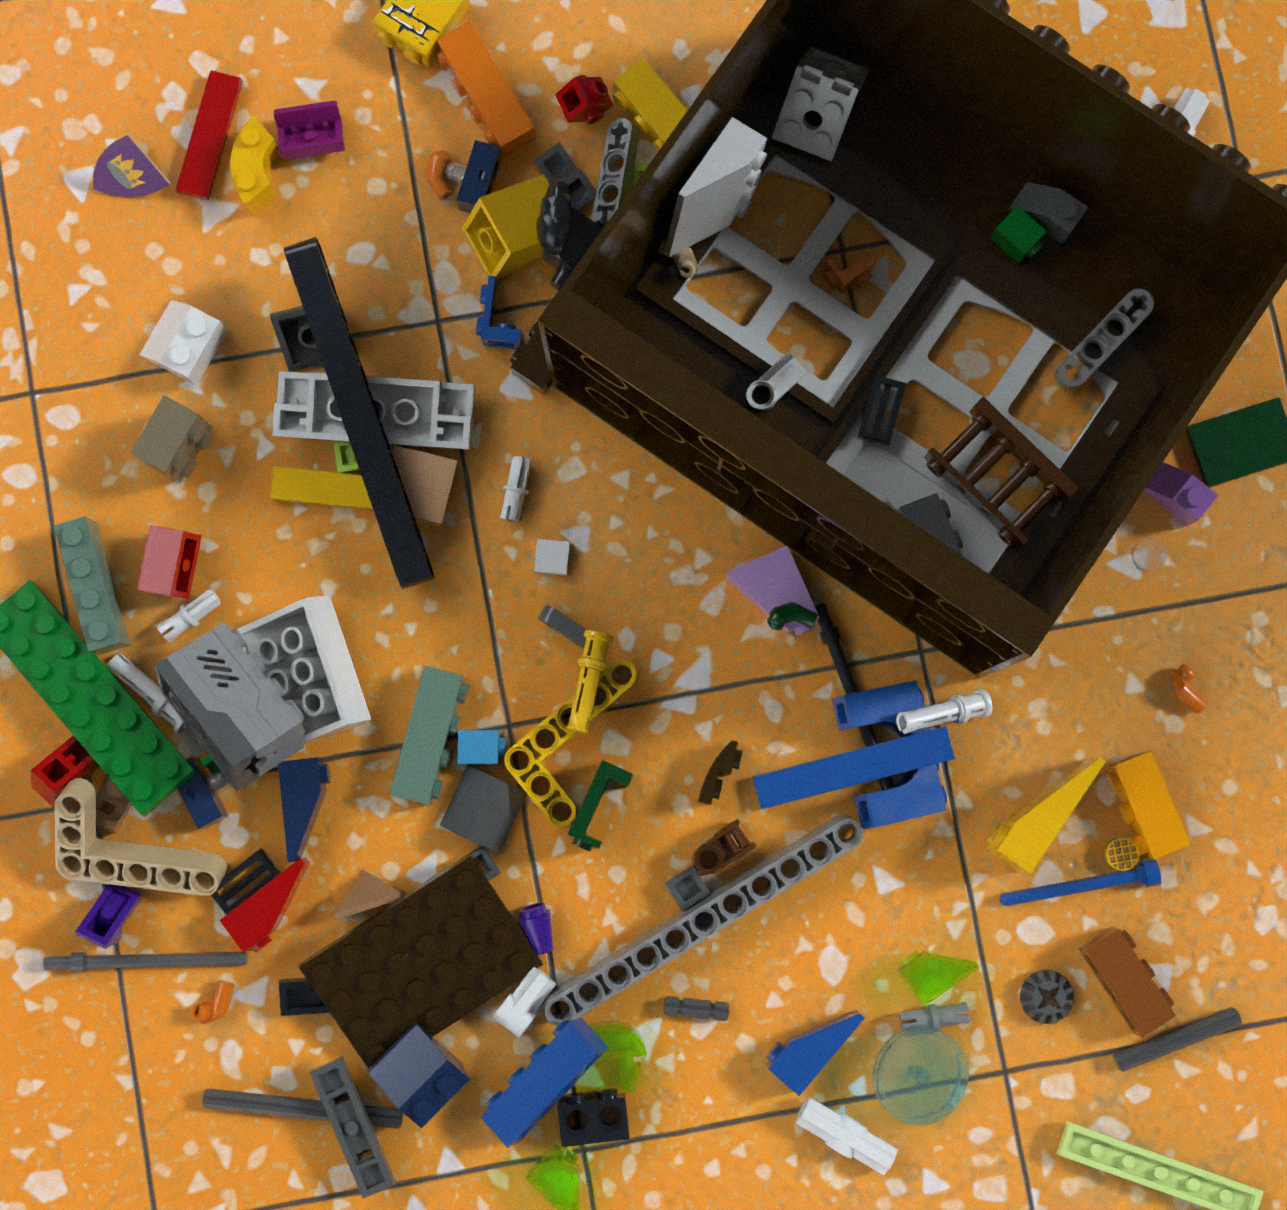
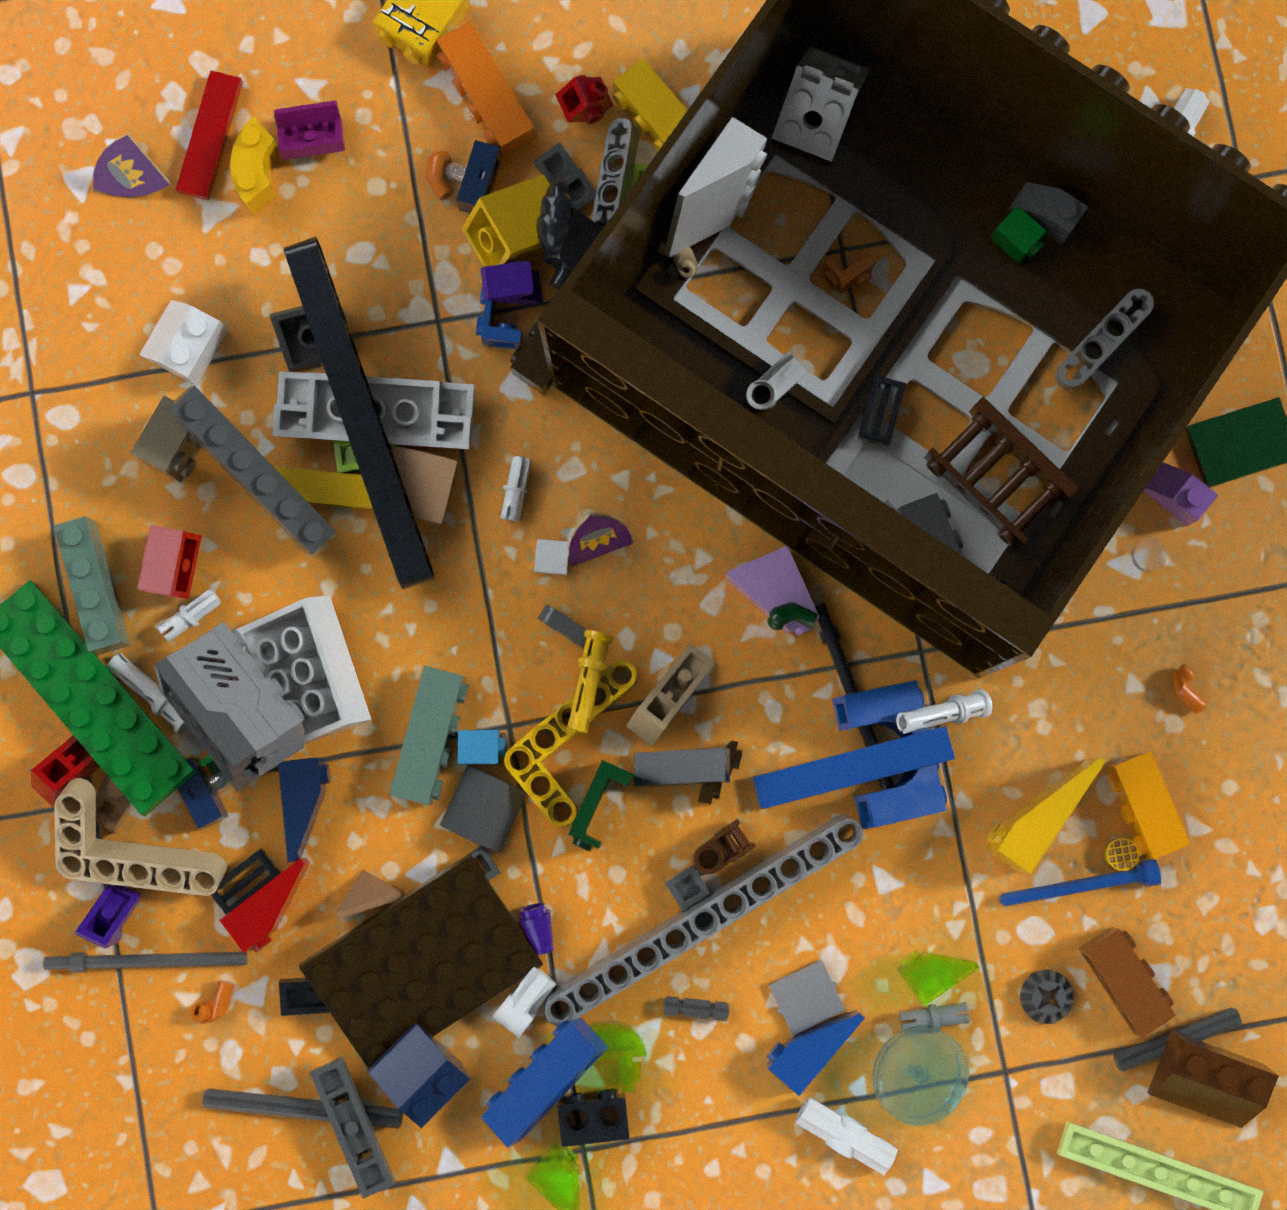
none -> dark grey brick [166,385,336,555]
none -> dark purple slope [481,261,543,306]
none -> dark purple shield [567,508,633,566]
none -> tan slope [626,643,715,746]
none -> tile [634,748,730,787]
none -> light grey piece [769,960,845,1036]
none -> reddish brown slope [1147,1030,1279,1128]

